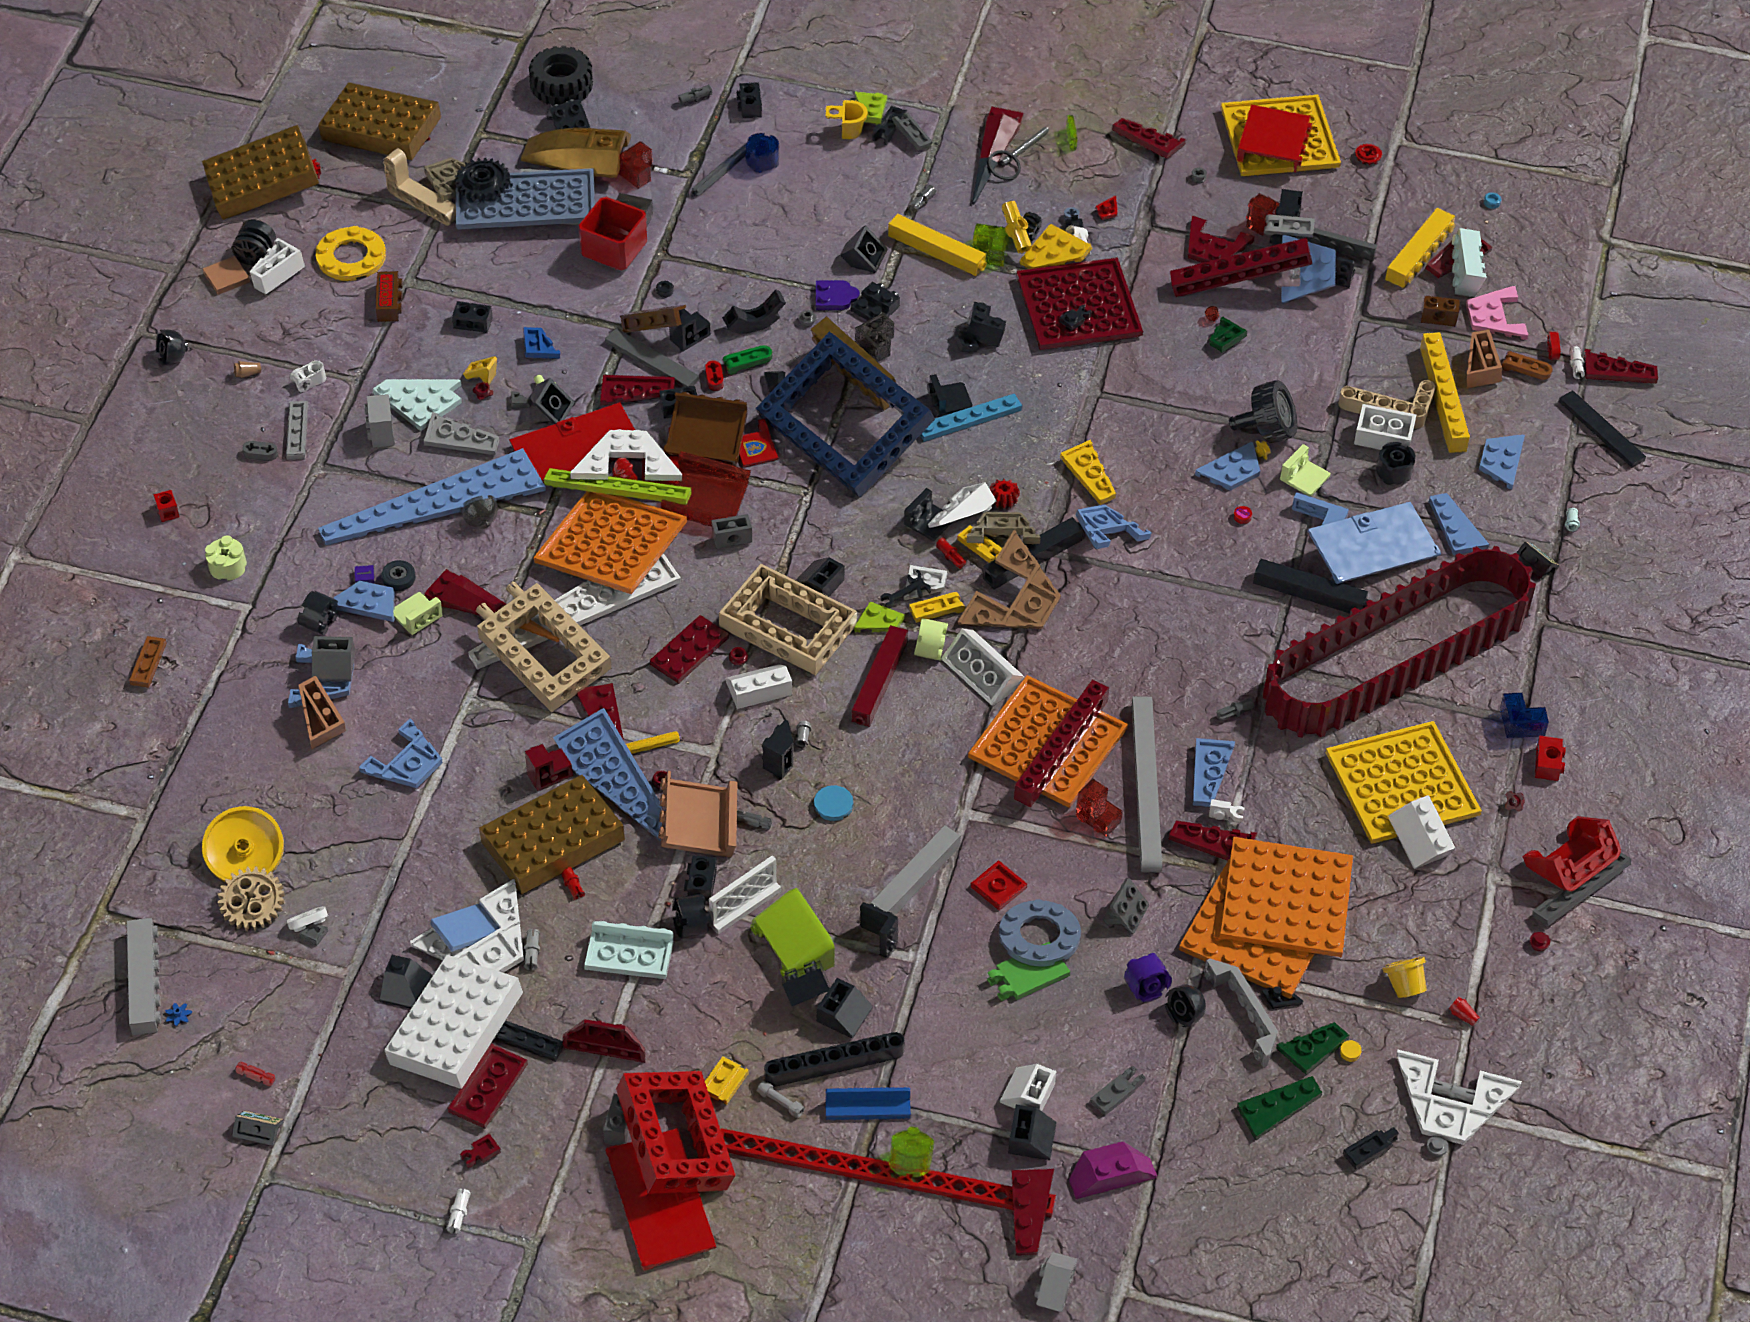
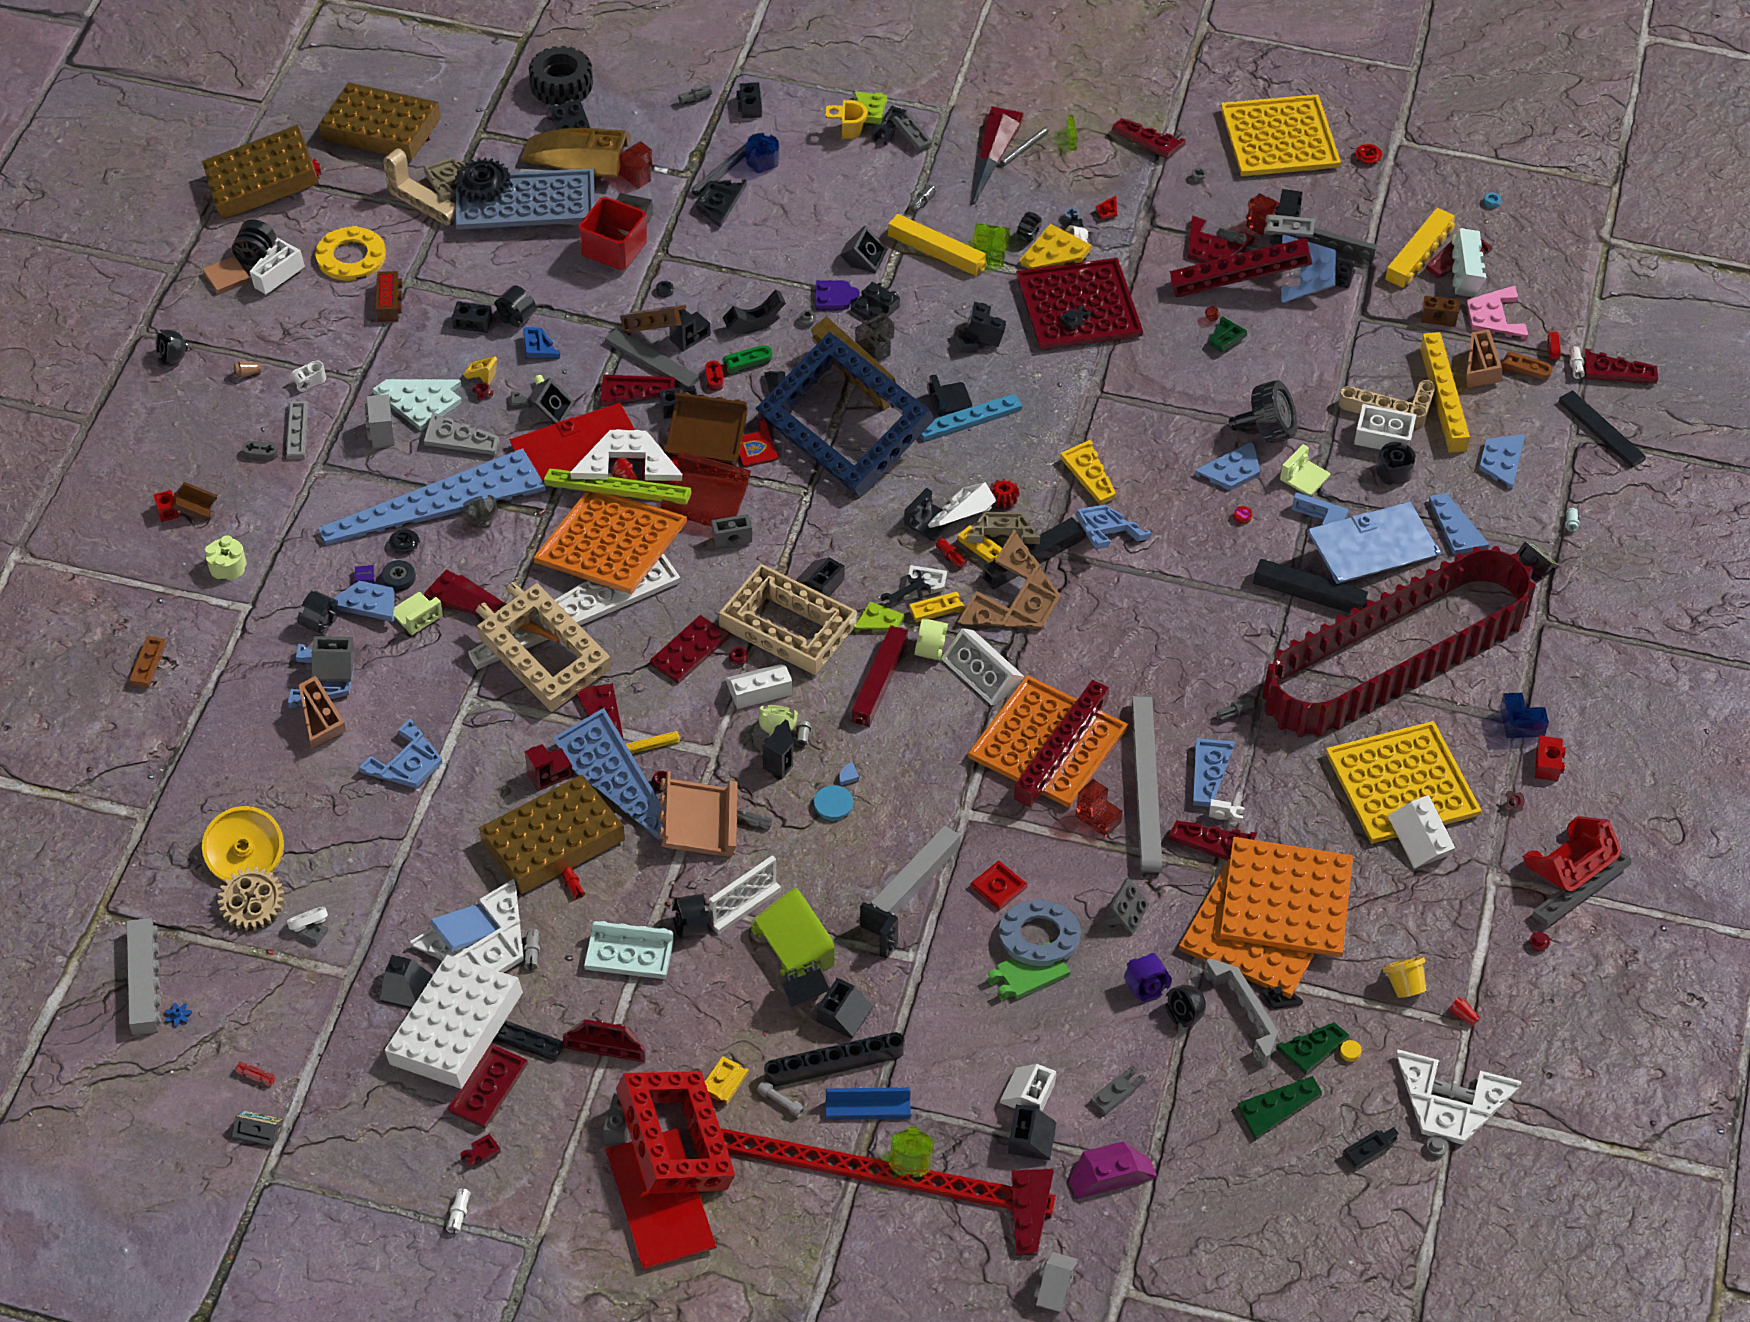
black brick [684,855,717,902] -> none
black piece [988,150,1021,180] -> none
yellow piece [1001,201,1032,253] -> none
red panel [1236,104,1312,173] -> none
yellow plate [1255,440,1271,460] -> none
none -> reddish brown panel [172,482,217,521]
none -> black gear [389,529,419,555]
none -> black brick [494,285,537,328]
none -> black wing [696,179,747,227]
none -> yellowish green cylinder [758,705,798,736]
none -> medium blue tile [839,762,859,786]
none -> dark grey axle [1216,228,1247,244]

